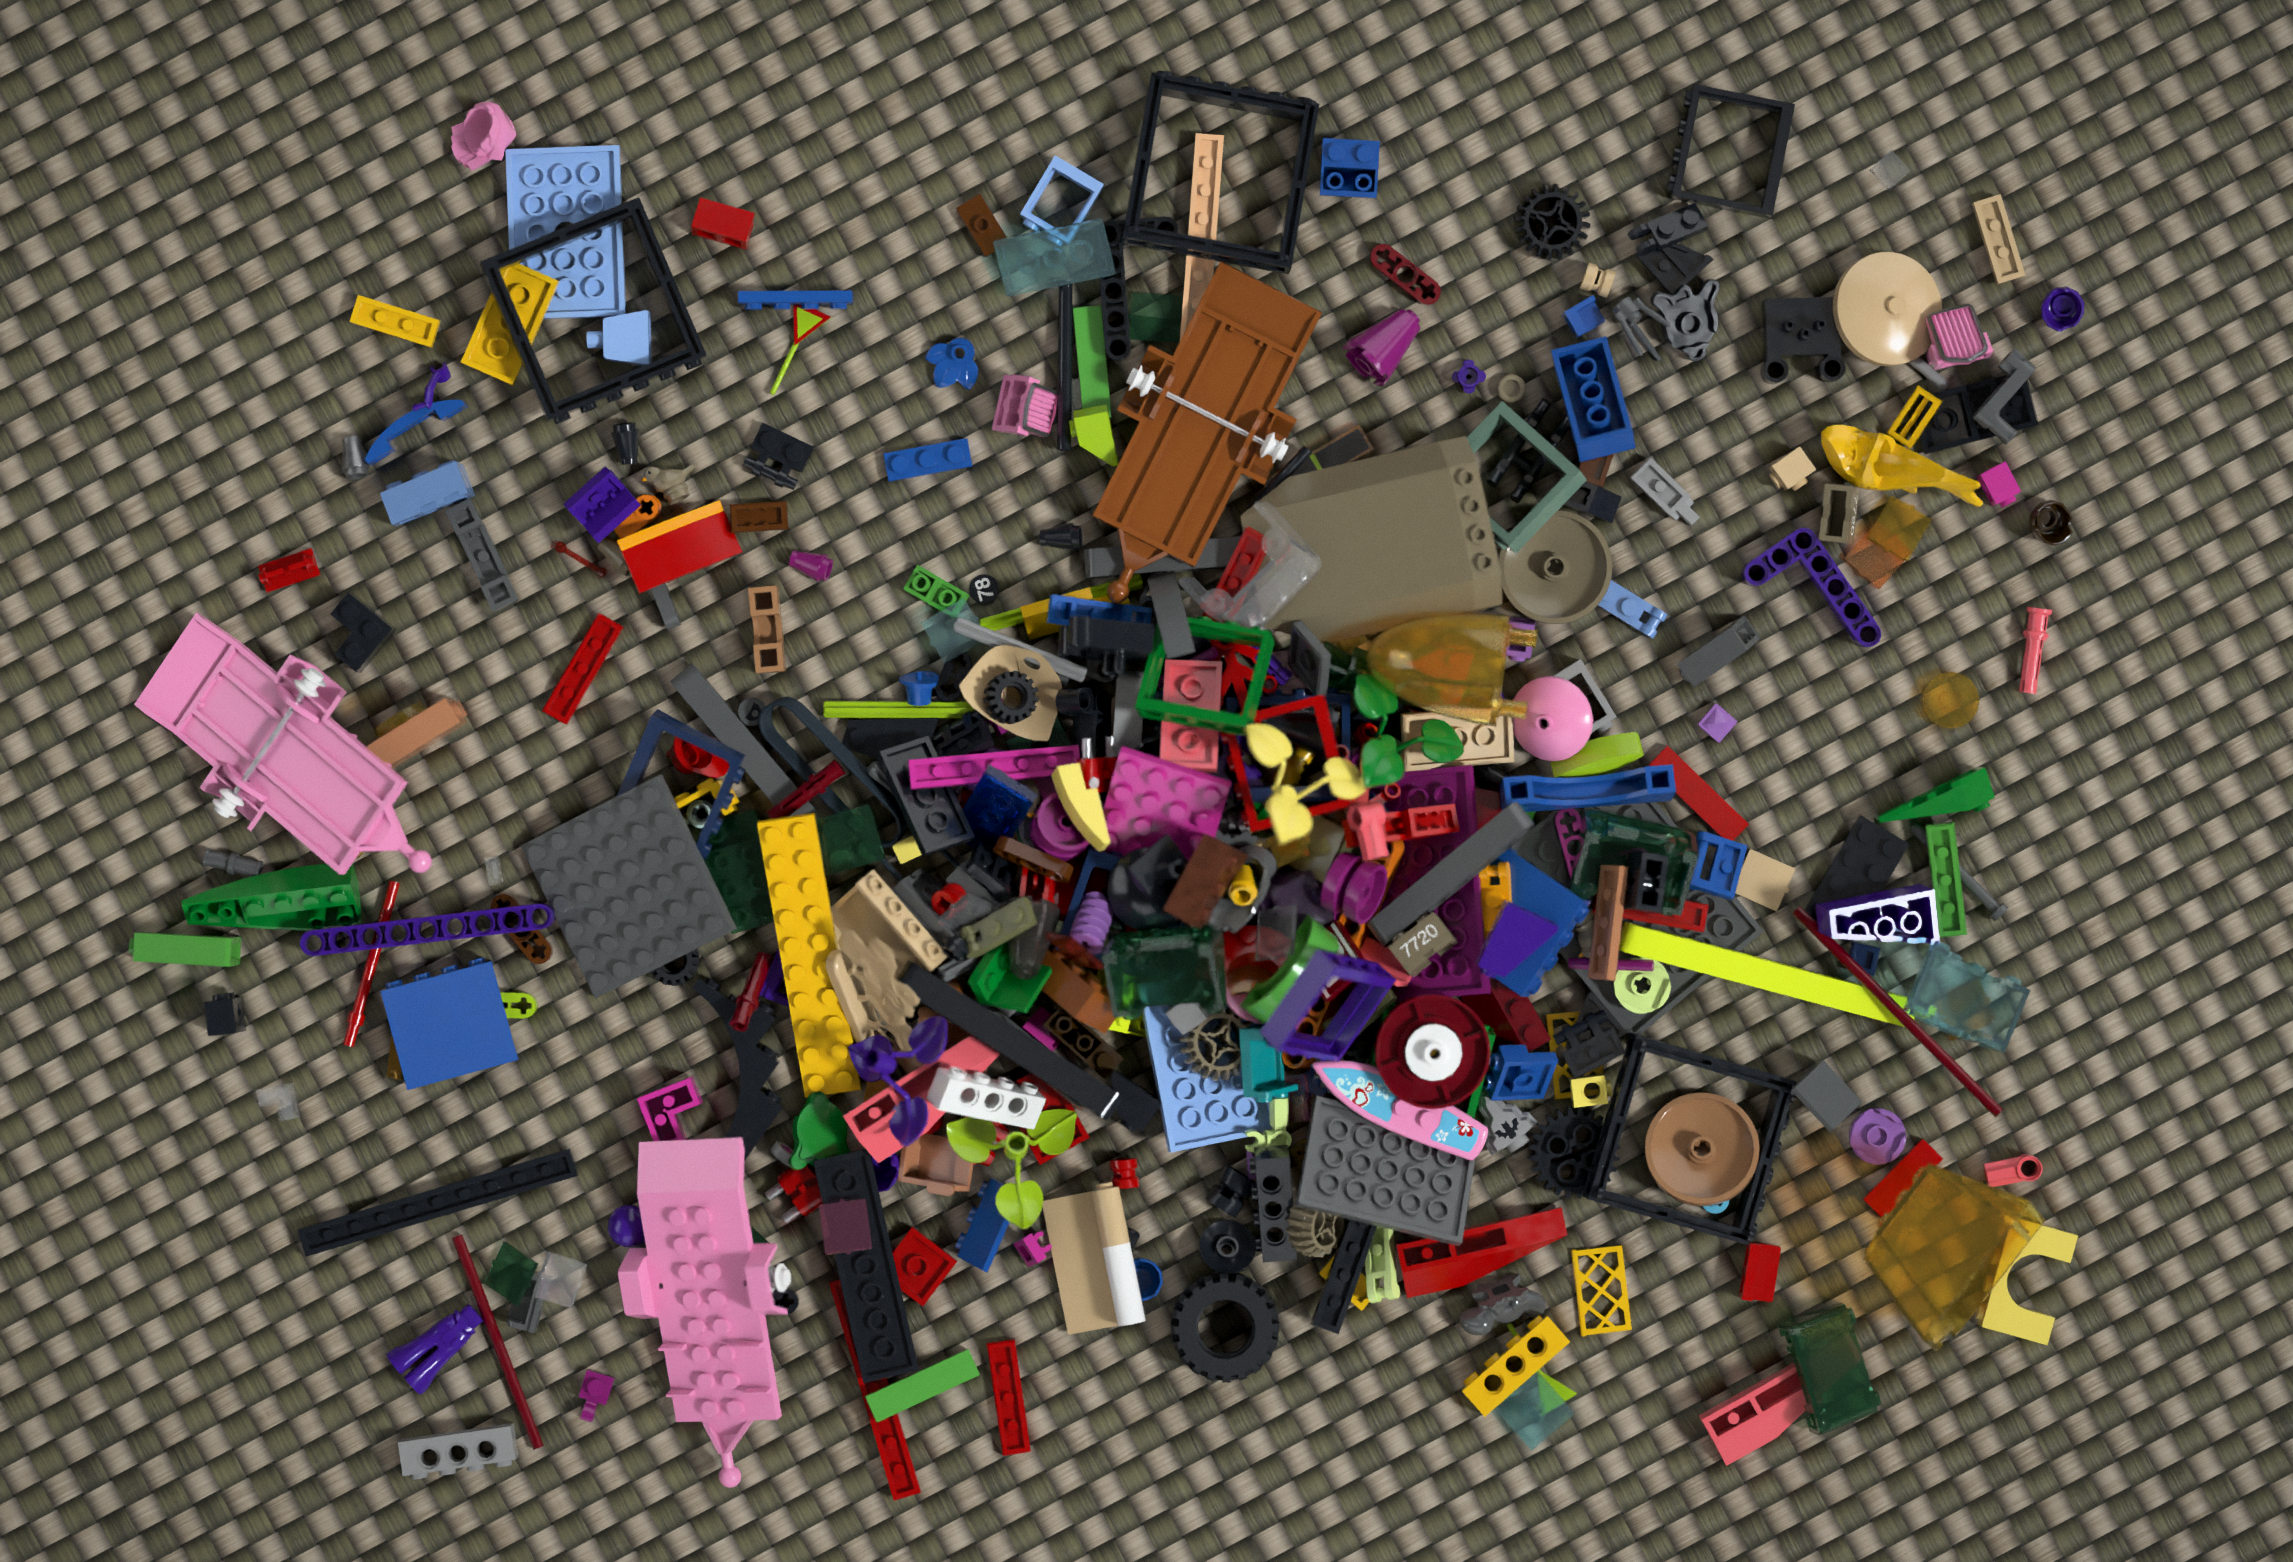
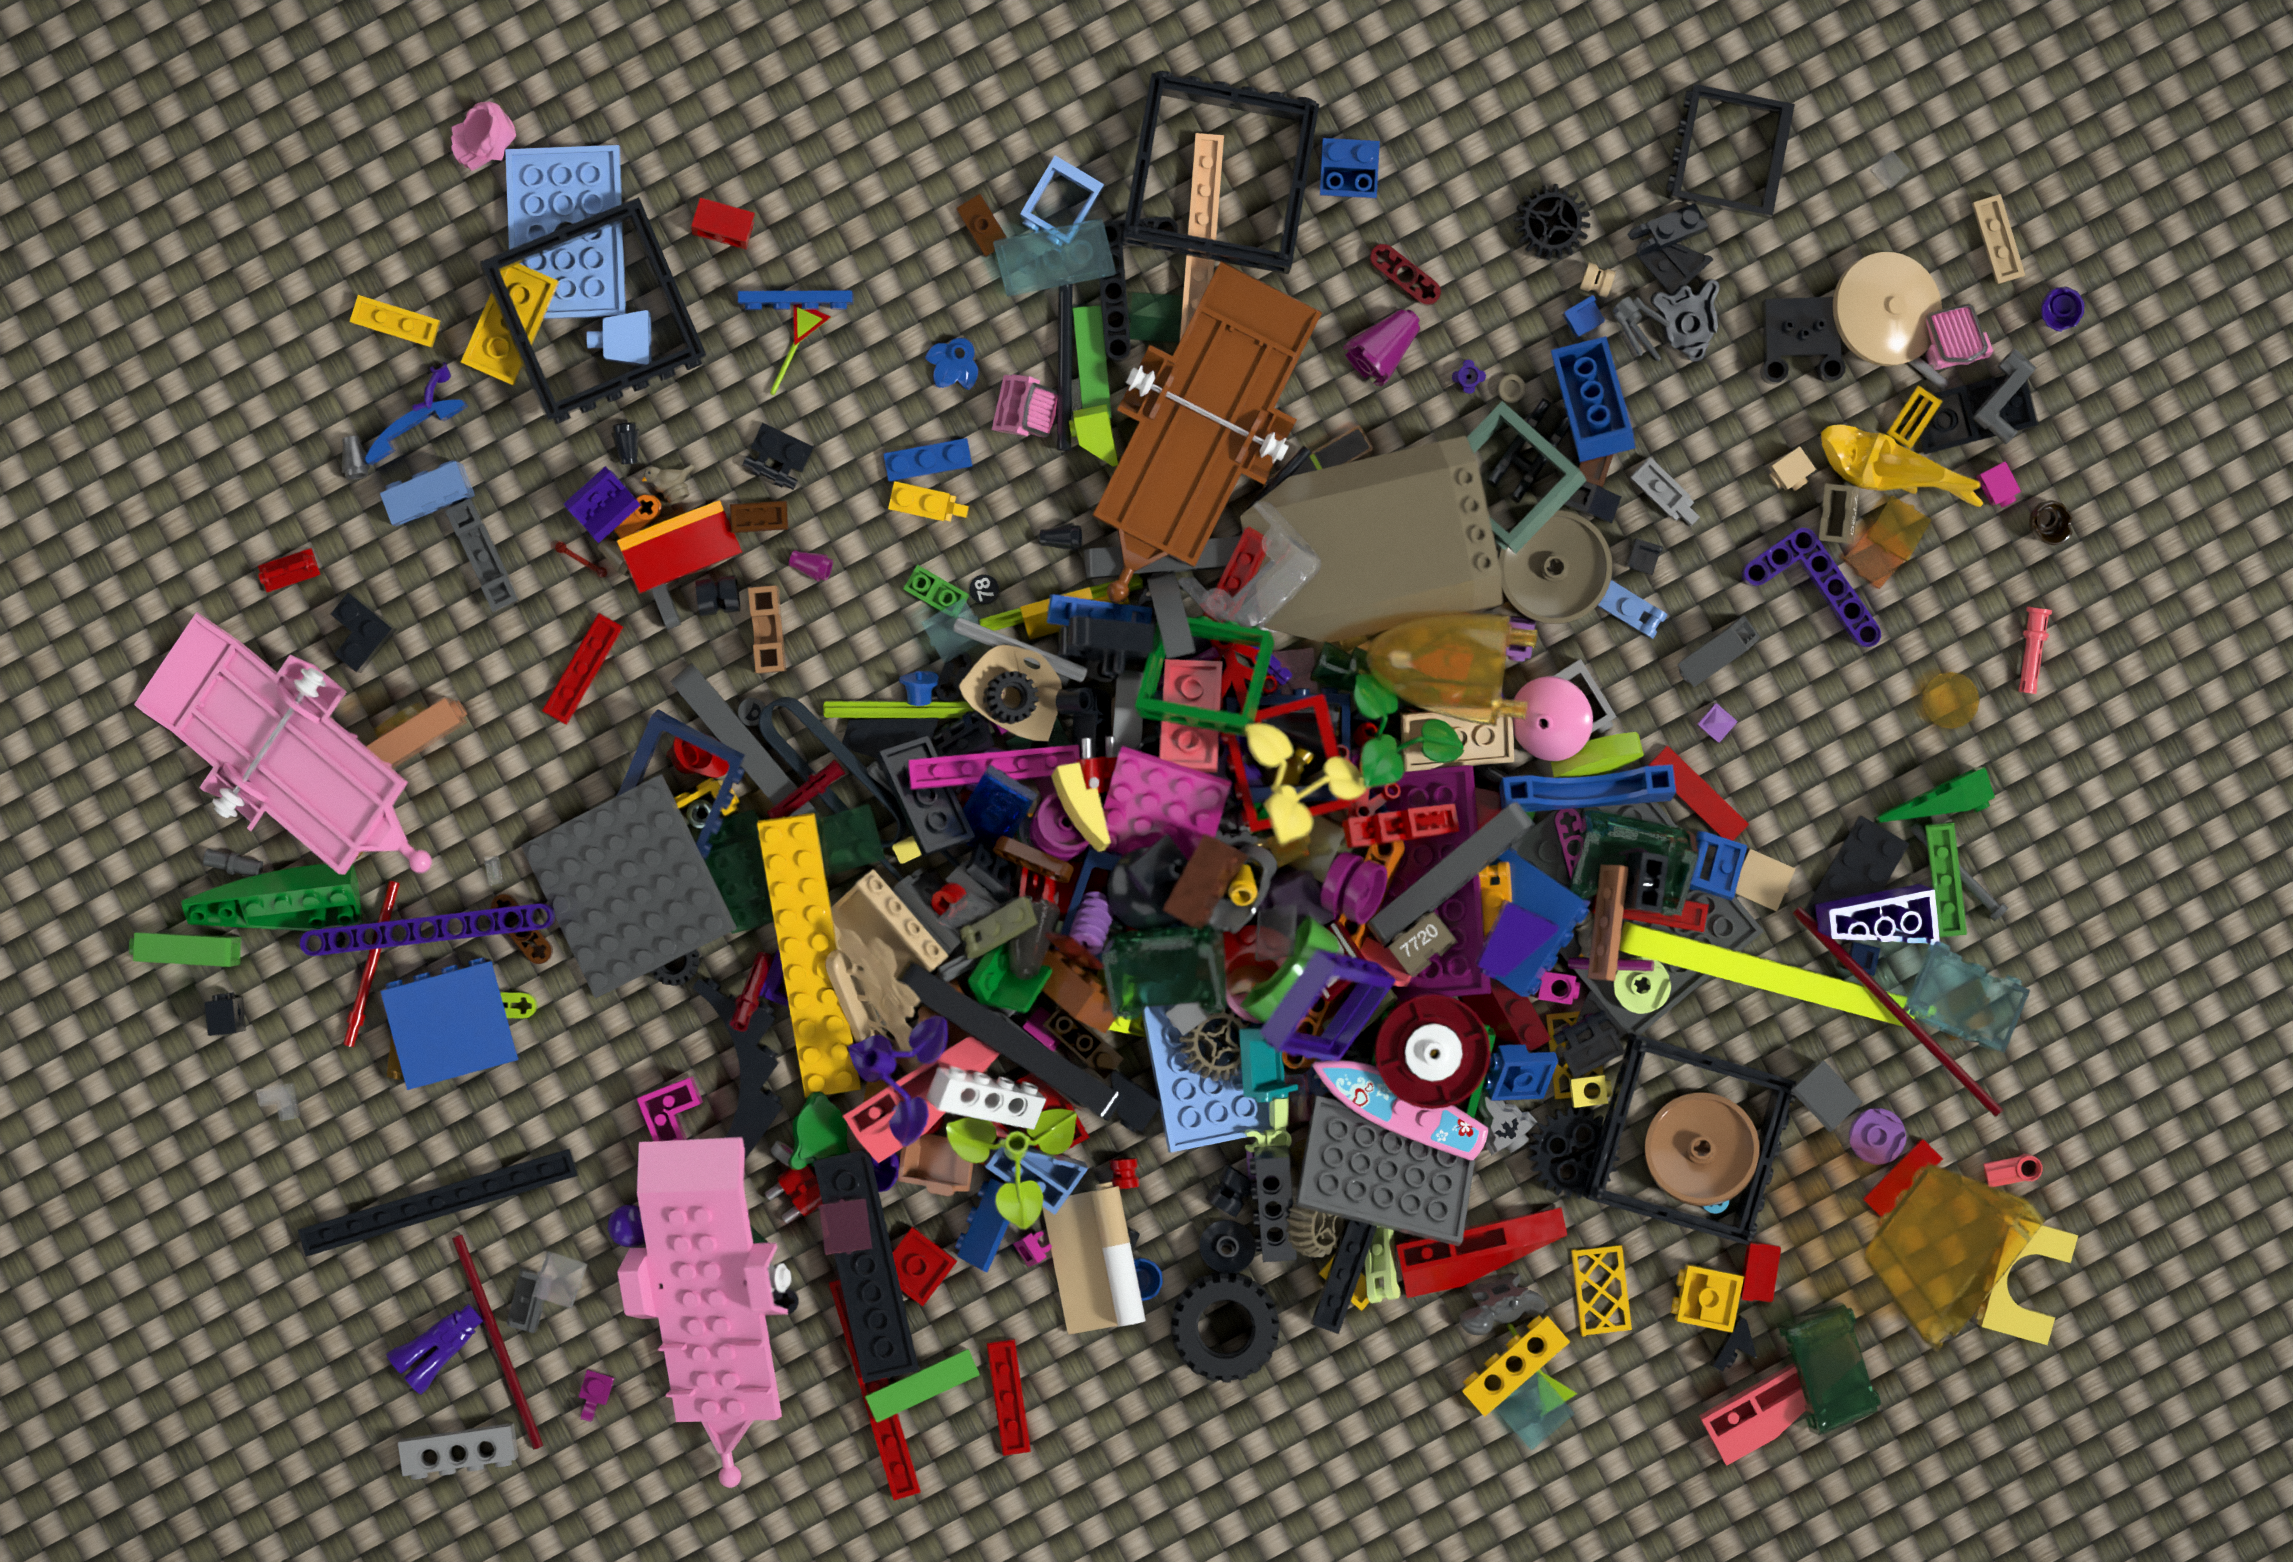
clear green piece [484,1241,538,1306] -> none
black plate [941,936,969,962] -> none
dark grey tile [1288,620,1331,697] -> none
coral piece [1347,801,1388,861] -> none
none -> black wheel [695,575,741,617]
none -> yellow hinge [888,481,969,522]
none -> medium blue wedge [984,1138,1088,1215]
none -> dark pink brick [1536,971,1580,1004]
none -> black panel [1625,538,1663,576]
none -> yellow plate [1671,1264,1744,1332]
none -> black slope [1710,1315,1757,1372]

